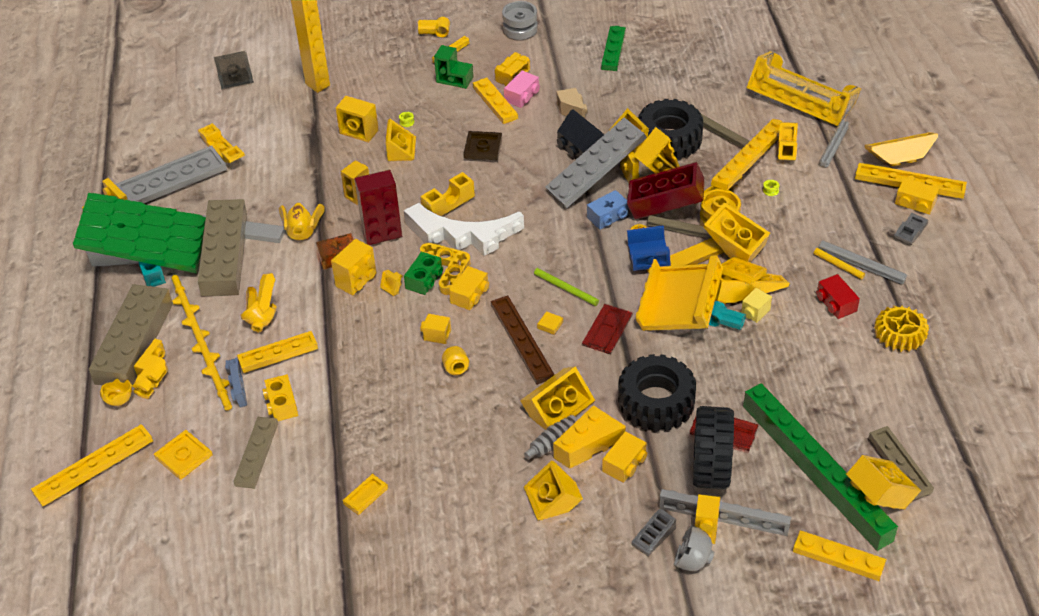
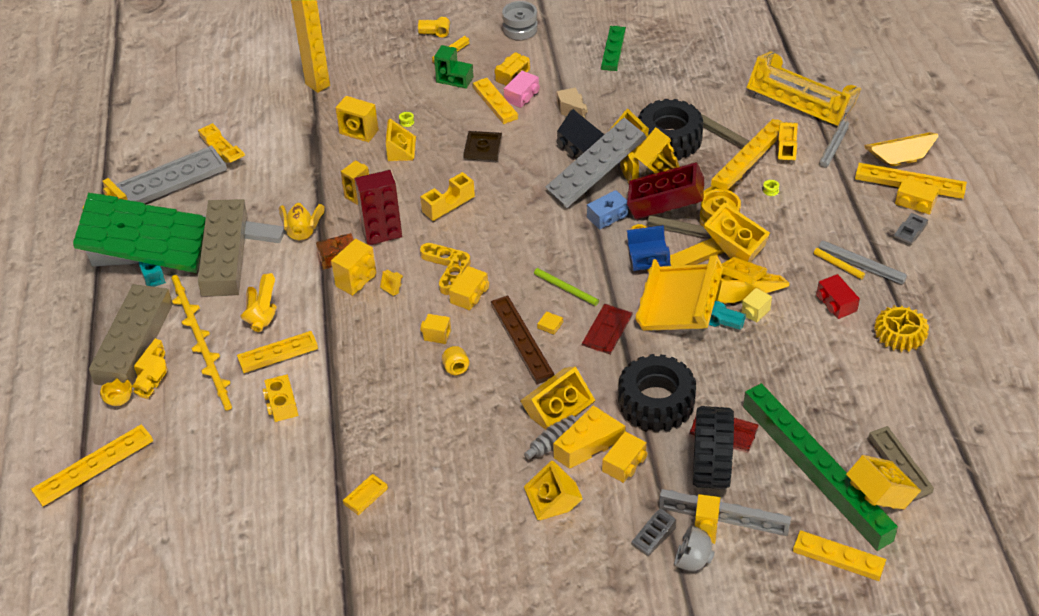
yellow tile [154,430,213,480] -> none
clear smoke slope [214,51,254,89] -> none
sand blue hinge [225,357,248,408] -> none
dark tan plate [233,416,278,489] -> none
white arch [404,203,524,256] -> none
green brick [404,251,443,295] -> none

